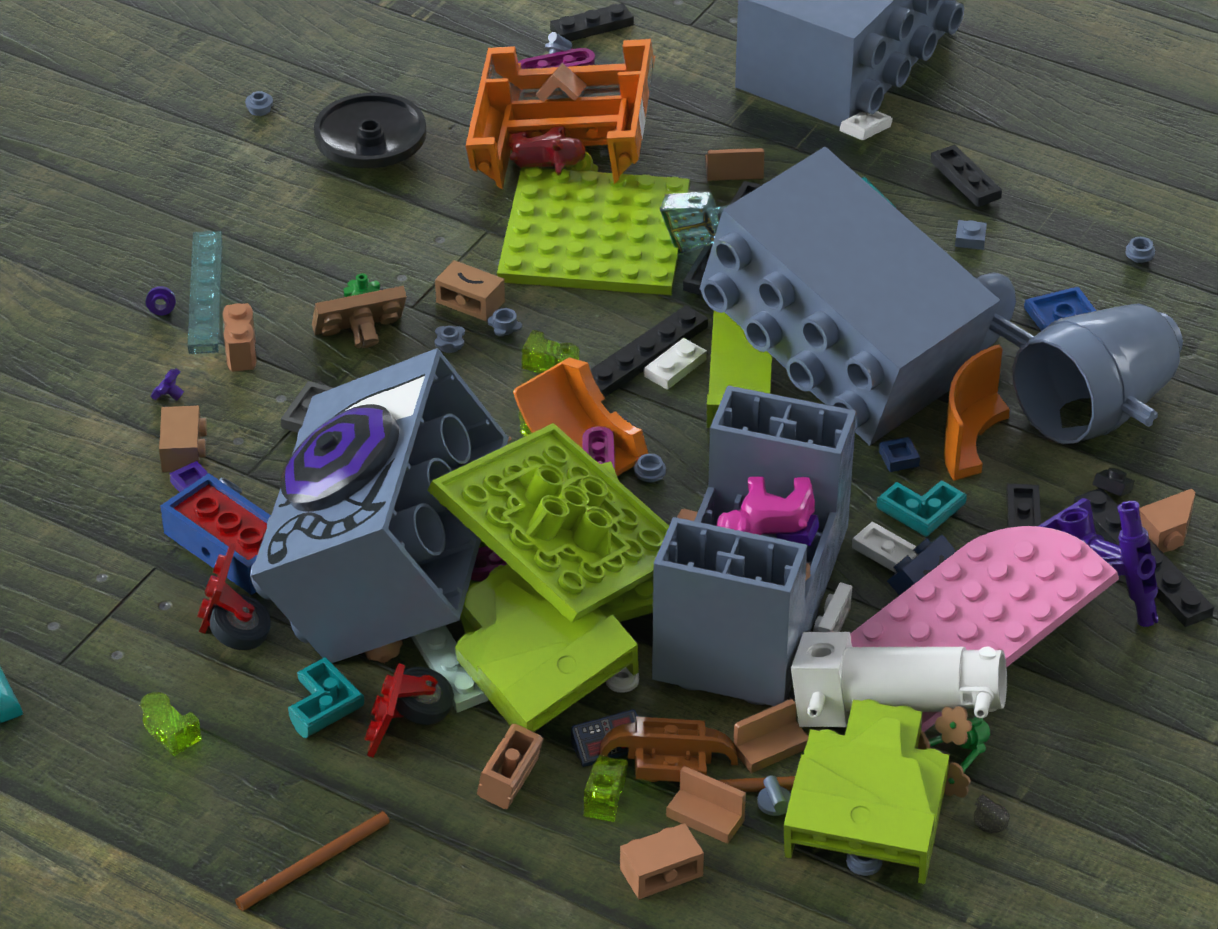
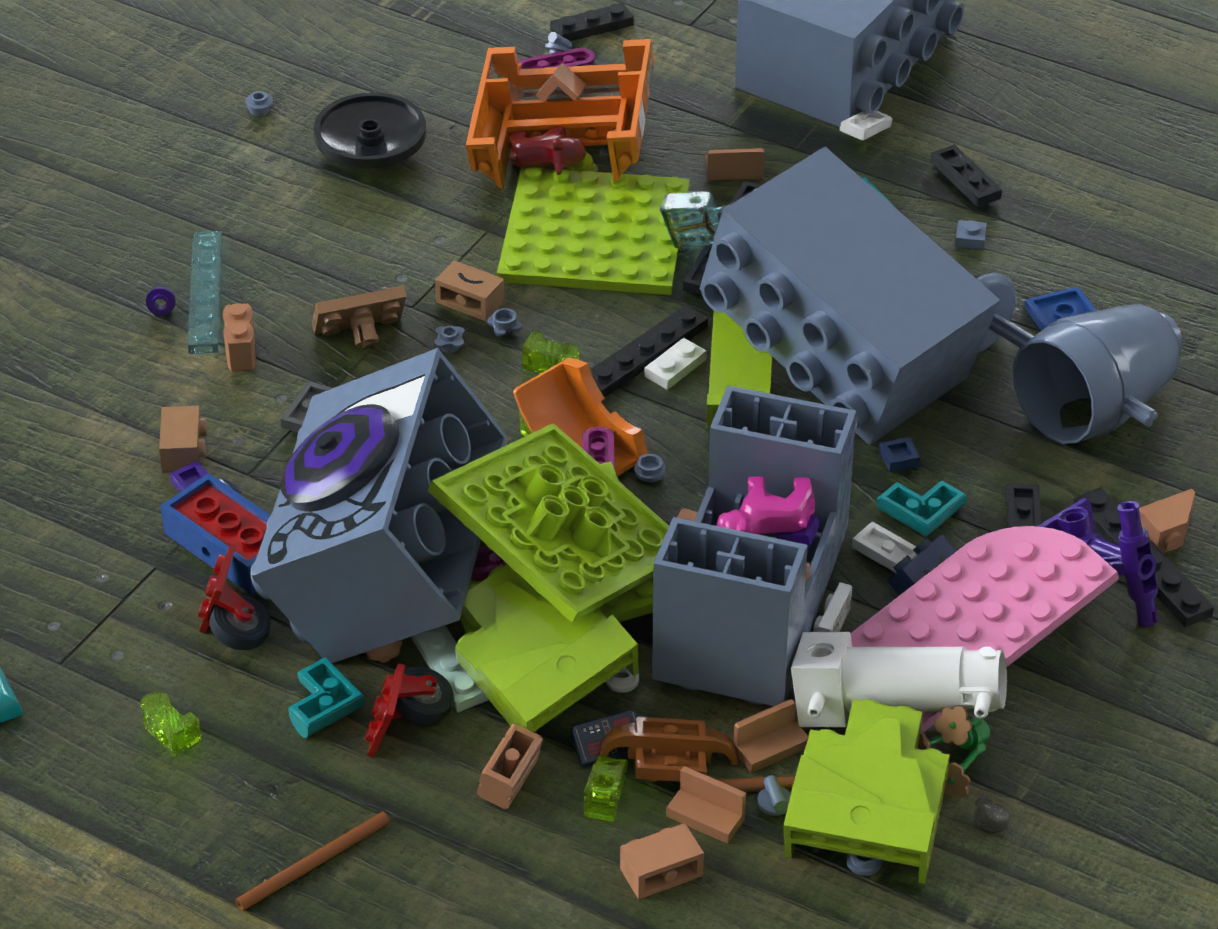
dark purple plant [150,368,184,401] -> none
green plant [344,273,380,297] -> none
orange panel [944,345,1010,481] -> none
black plate [1092,468,1135,496] -> none
sand blue plate [1126,237,1155,263] -> none

